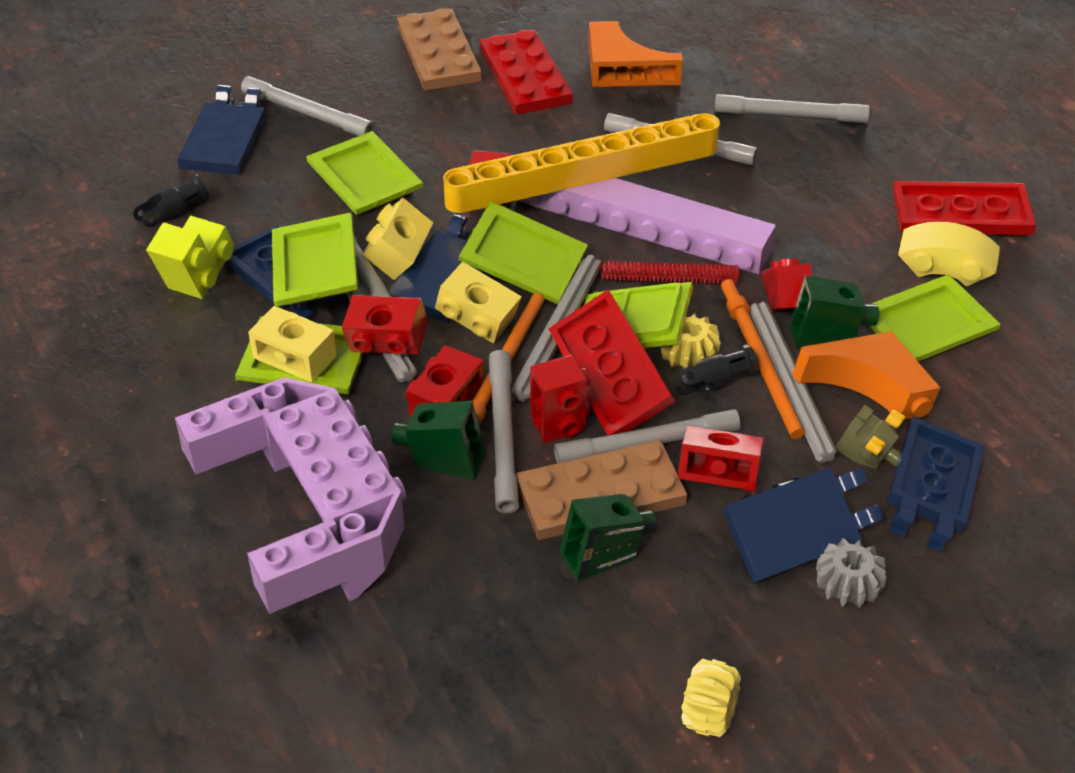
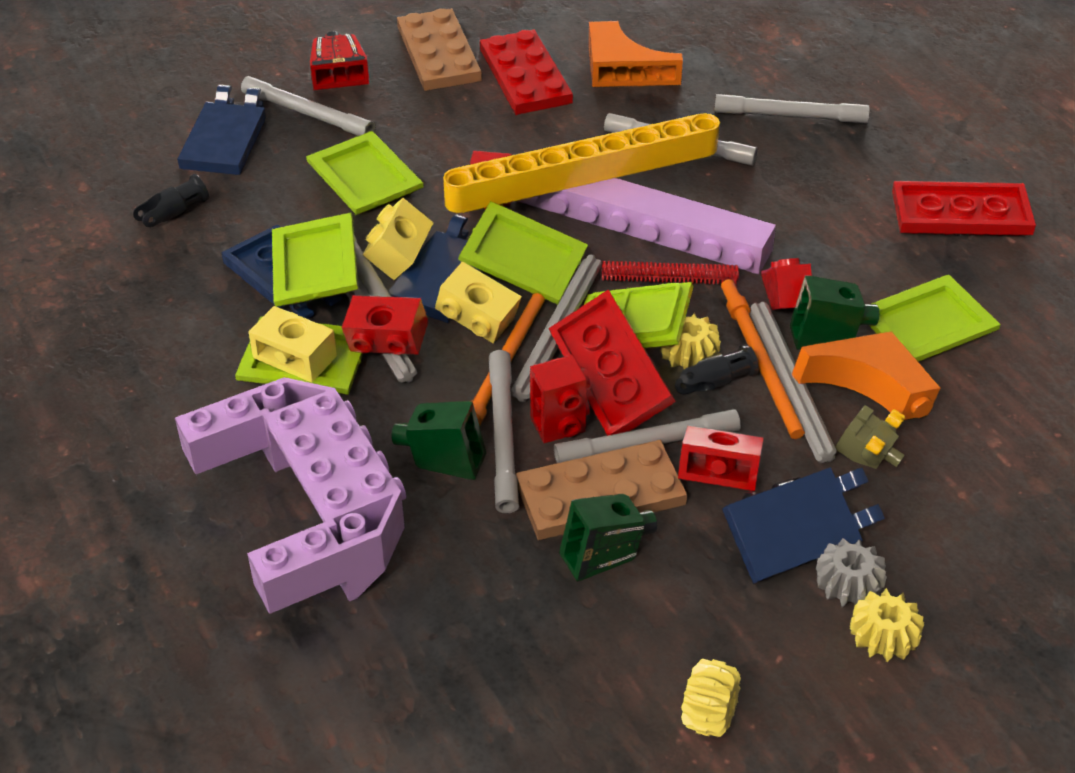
neon yellow brick [146,216,235,299] -> none
red brick [406,345,484,417] -> none
dark blue tile [886,416,984,554] -> none
light yellow brick [898,222,1000,286] -> none
none -> red torso [310,31,369,90]
none -> light yellow gear [850,588,924,662]

